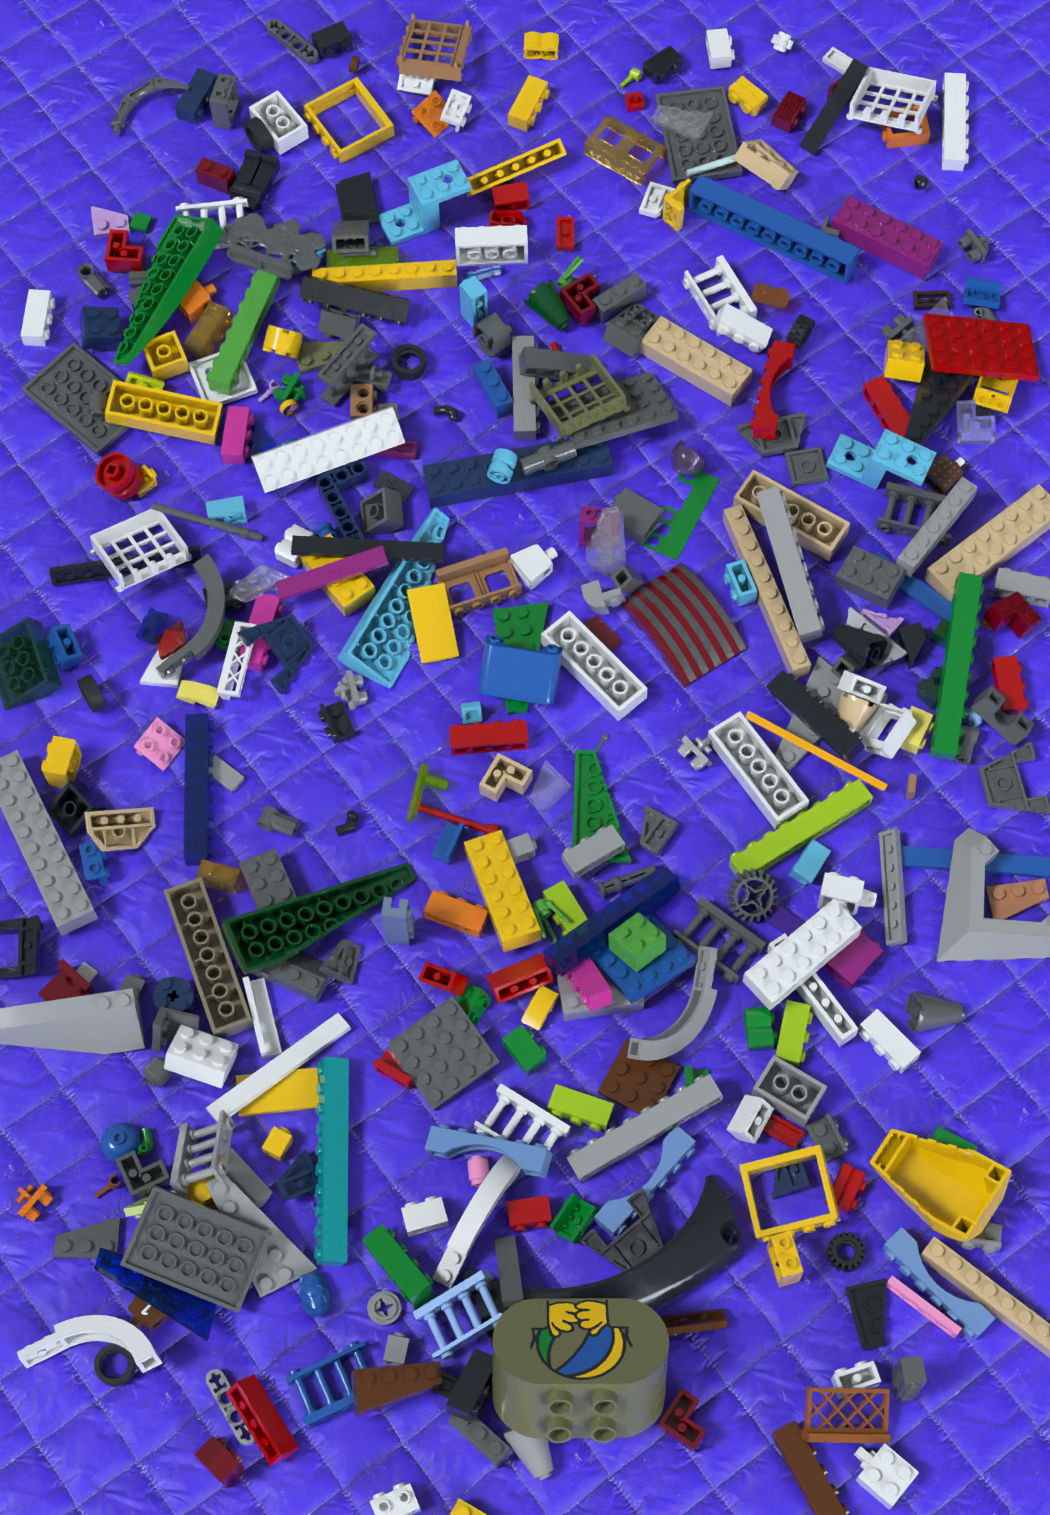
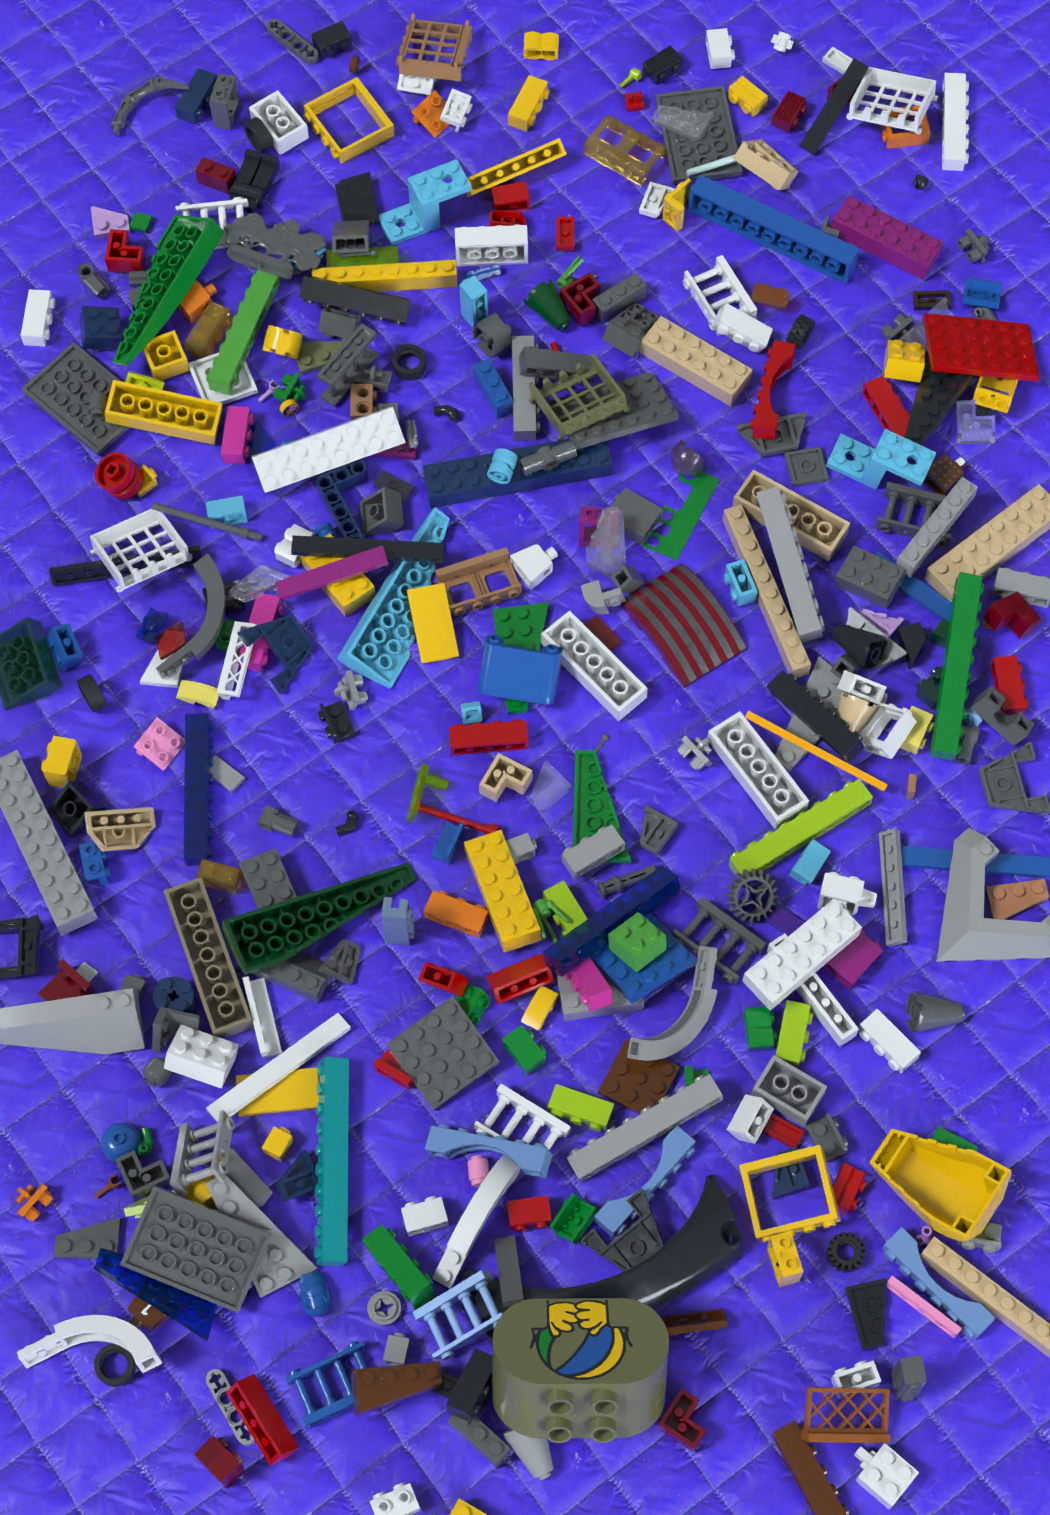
none -> light grey axle [406,419,418,448]
none -> medium lavender arm [916,1225,932,1246]

